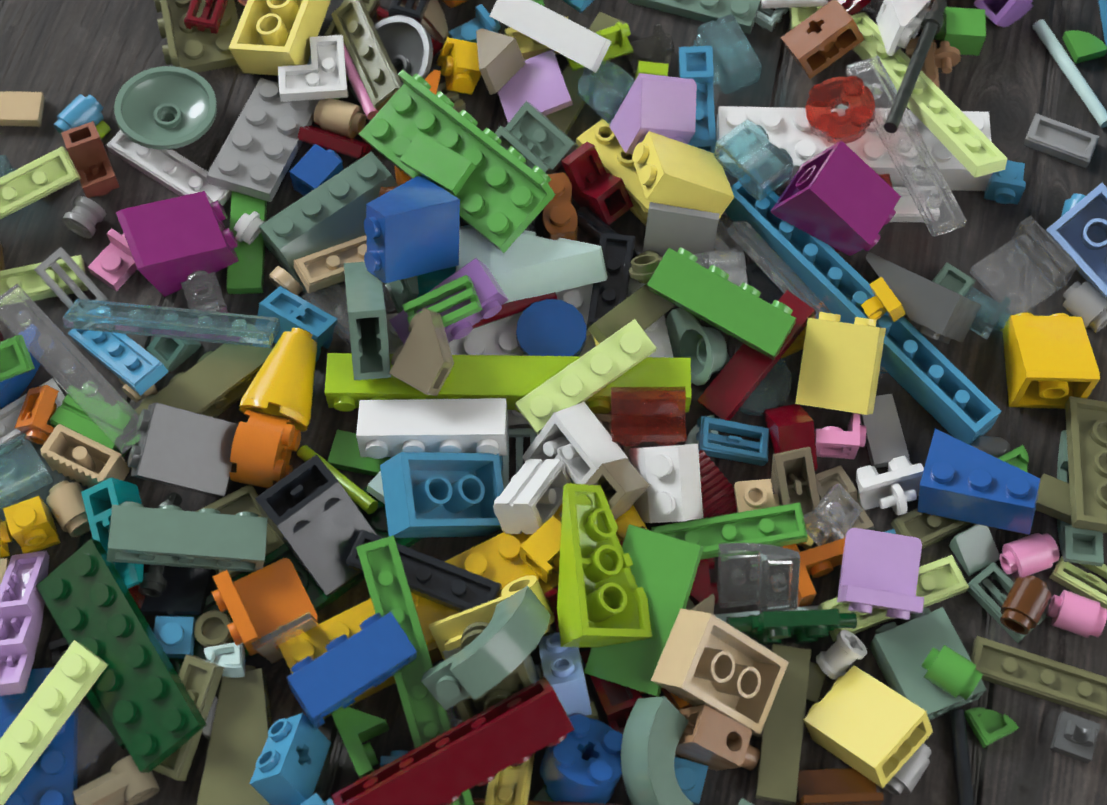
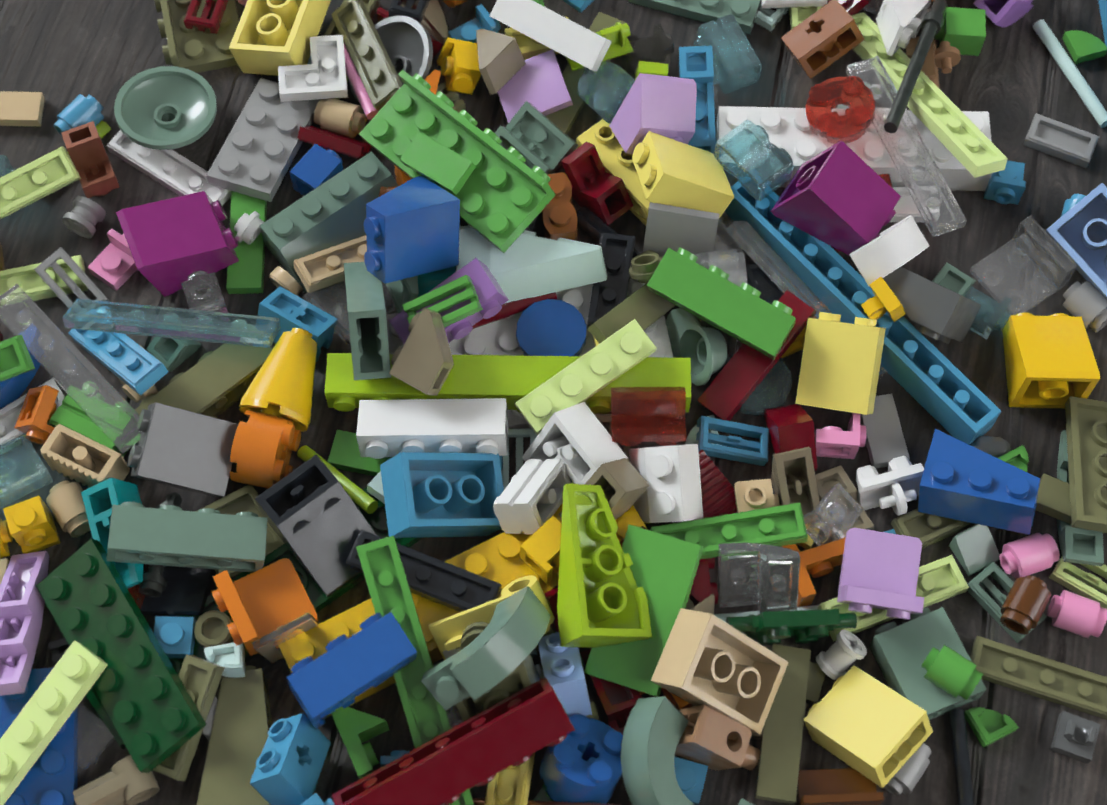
none -> white slope [850,215,929,287]

